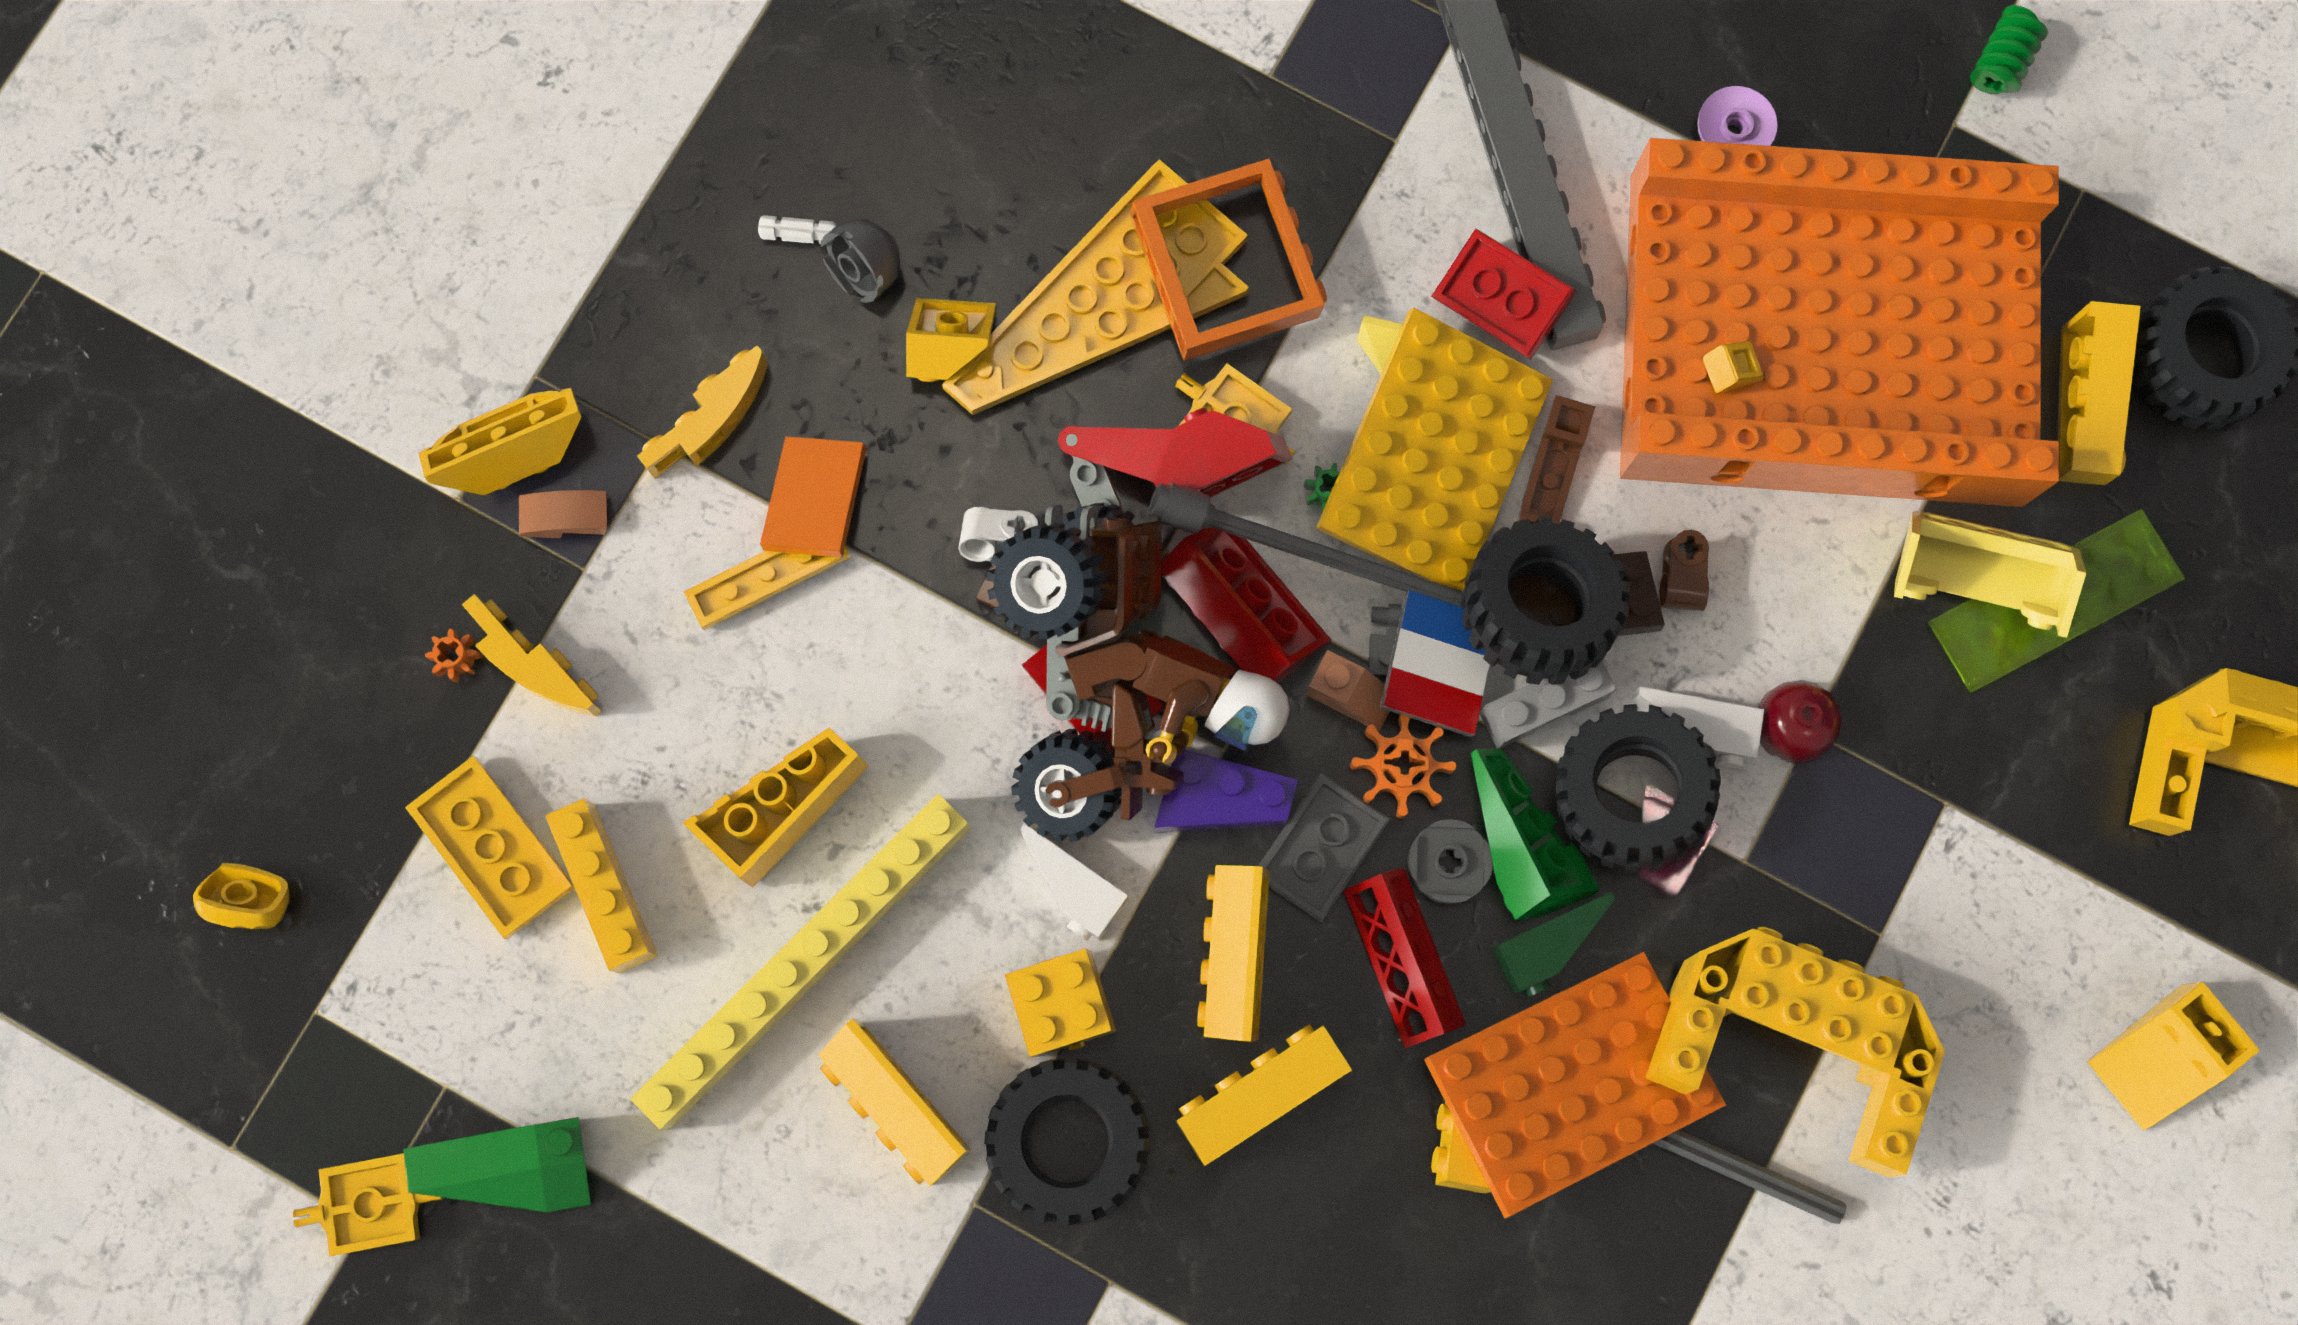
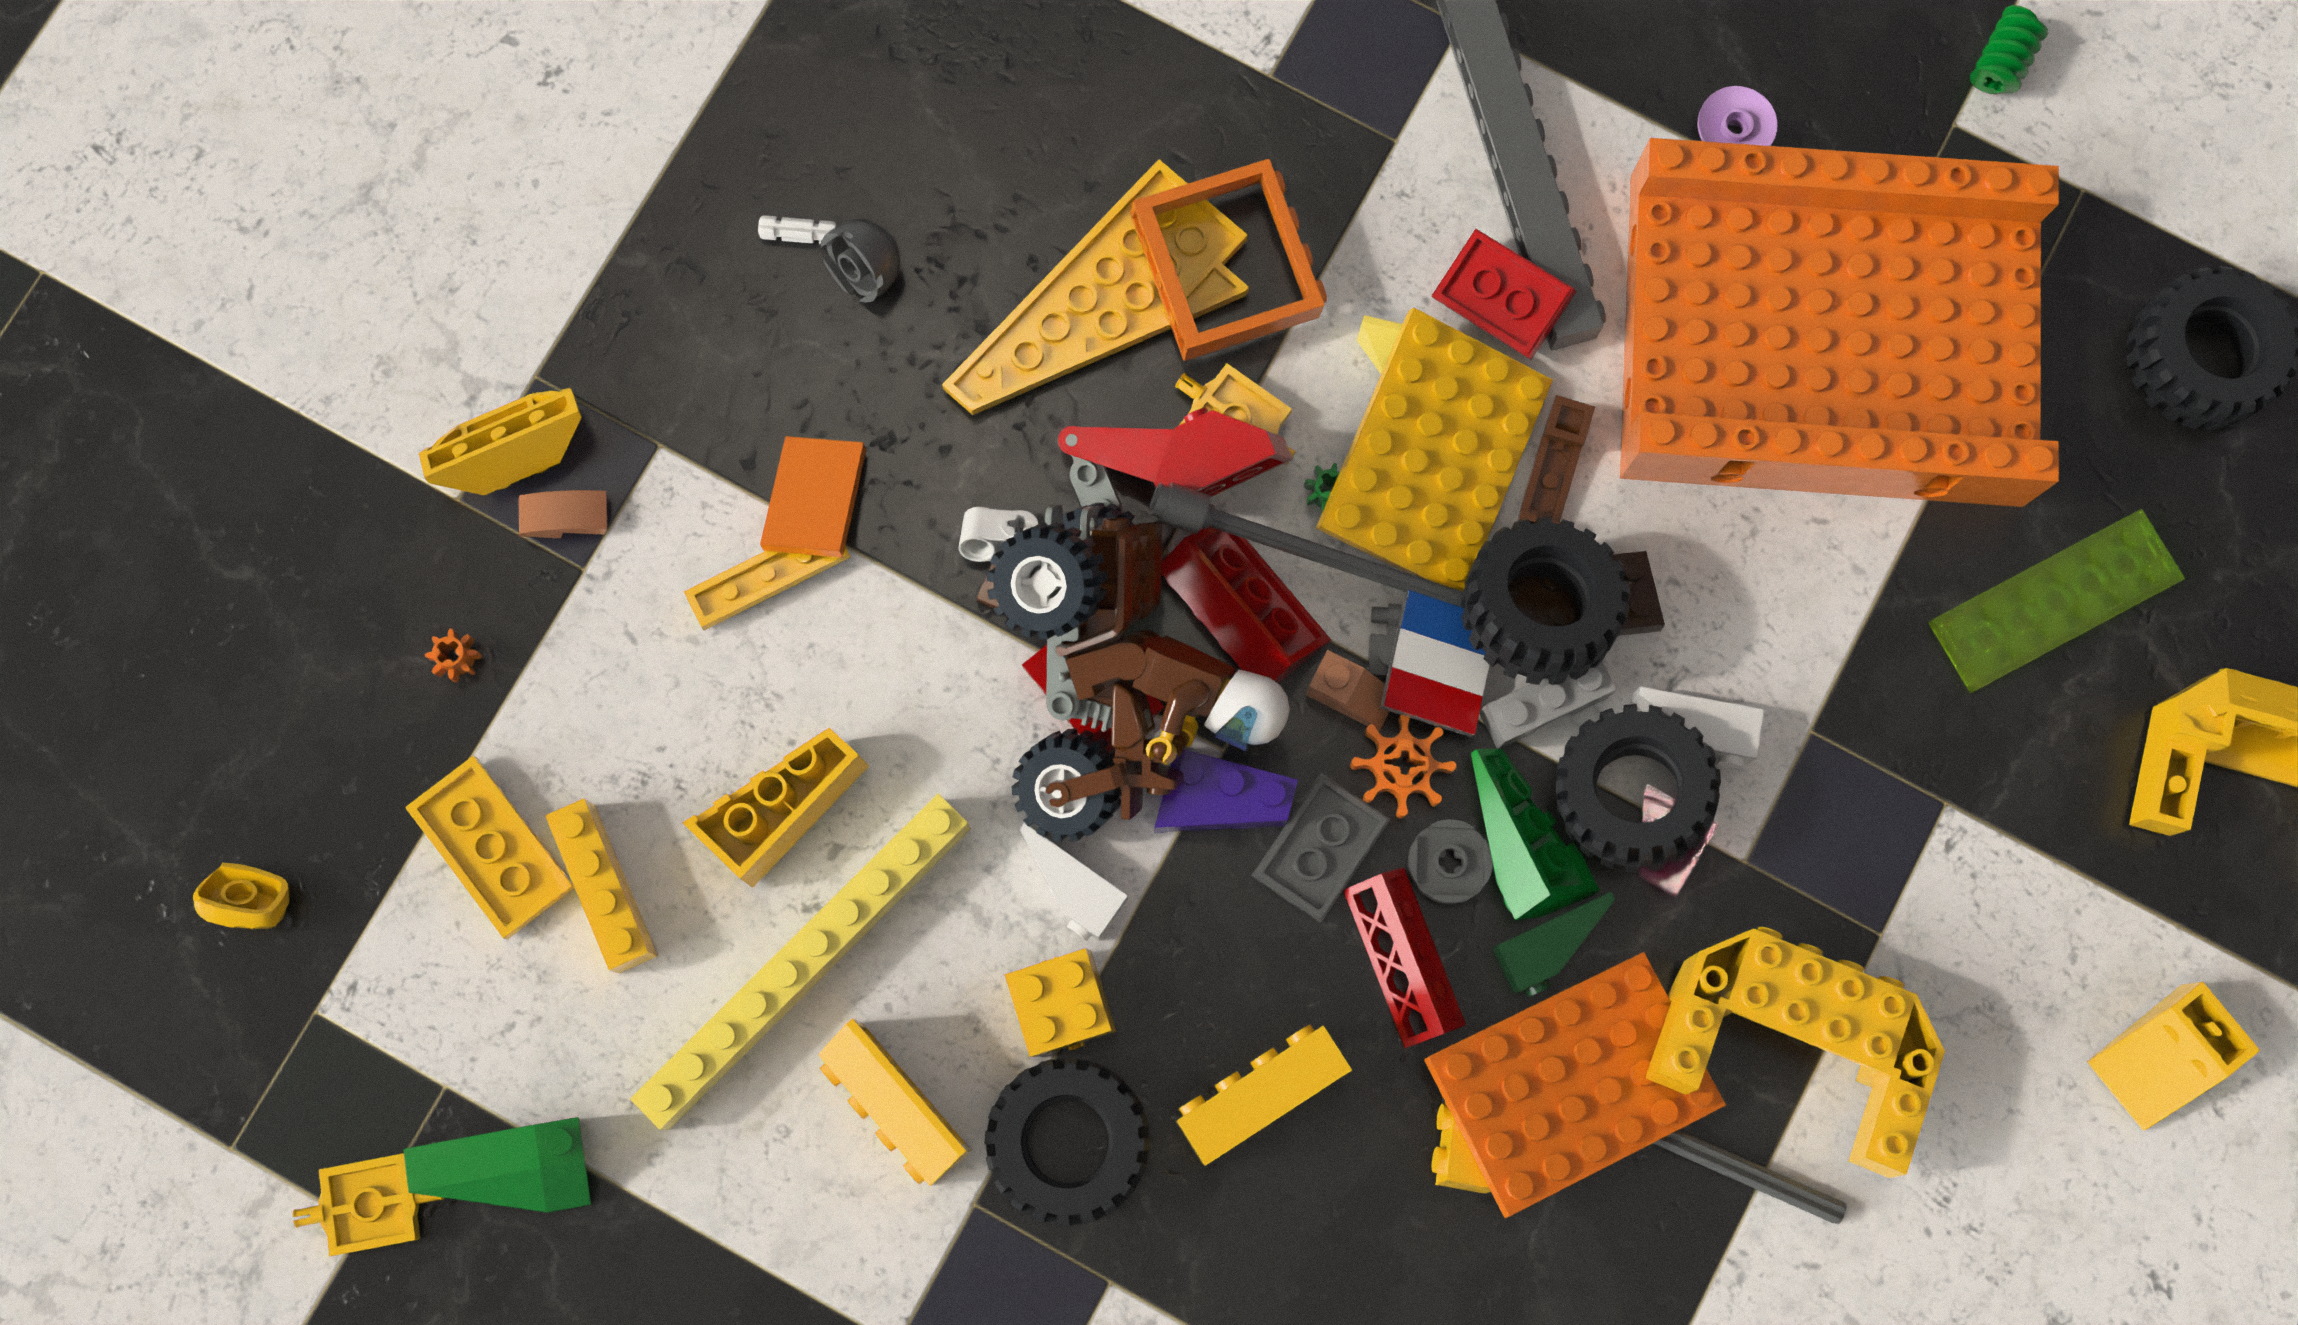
yellow slope [462,594,602,716] -> none
yellow slope [637,345,768,479] -> none
yellow slope [906,298,996,382] -> none
yellow slope [1197,865,1270,1042] -> none
reddish brown piece [1659,529,1709,611] -> none
yellow slope [1703,341,1764,393] -> none
dark red cylinder [1758,680,1842,764] -> none
light yellow windscreen [1894,511,2086,638] -> none
yellow wedge [2058,301,2141,486] -> none

